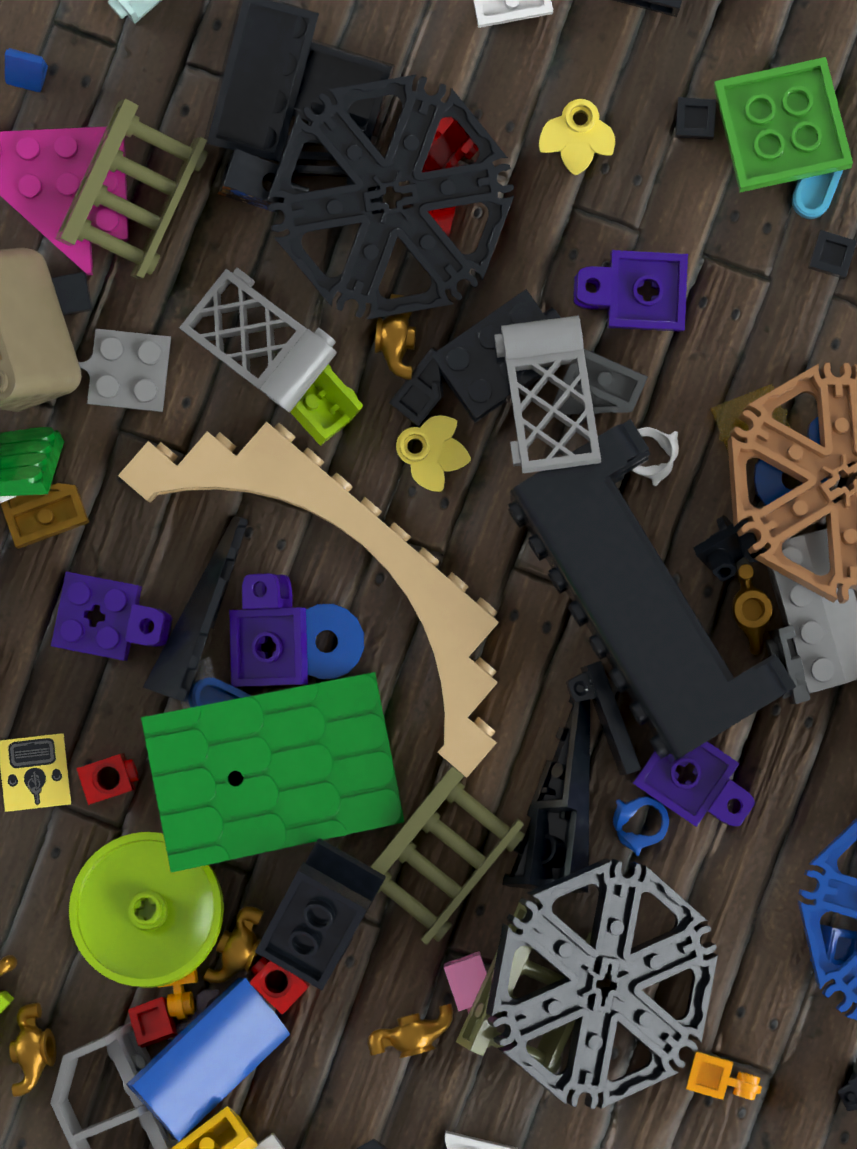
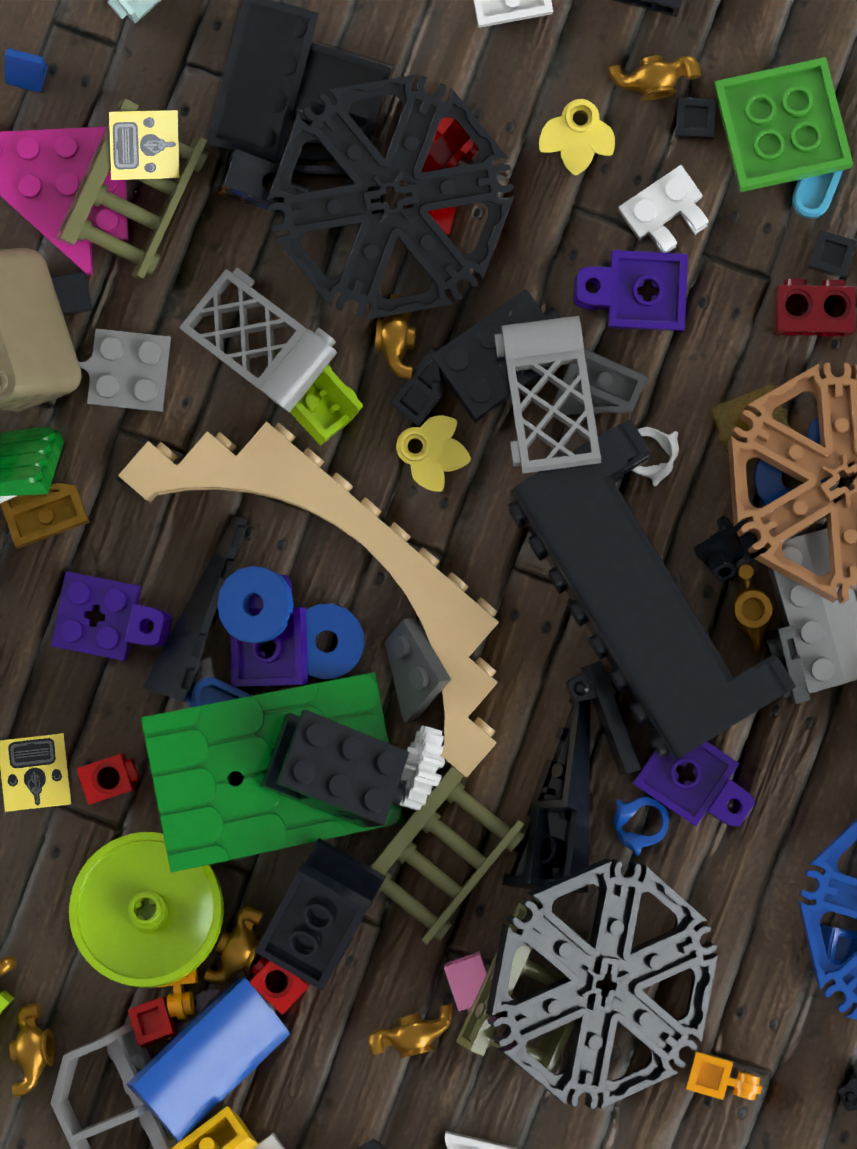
none -> light yellow sticker [109,110,180,180]
none -> blue tile [217,566,294,643]
none -> black torso [260,709,410,828]
none -> dark grey wing [385,617,451,723]
none -> white gear [399,726,445,810]
none -> pearl gold piece [608,55,701,101]
none -> white plate [618,165,709,253]
none -> dark red brick [773,279,855,337]

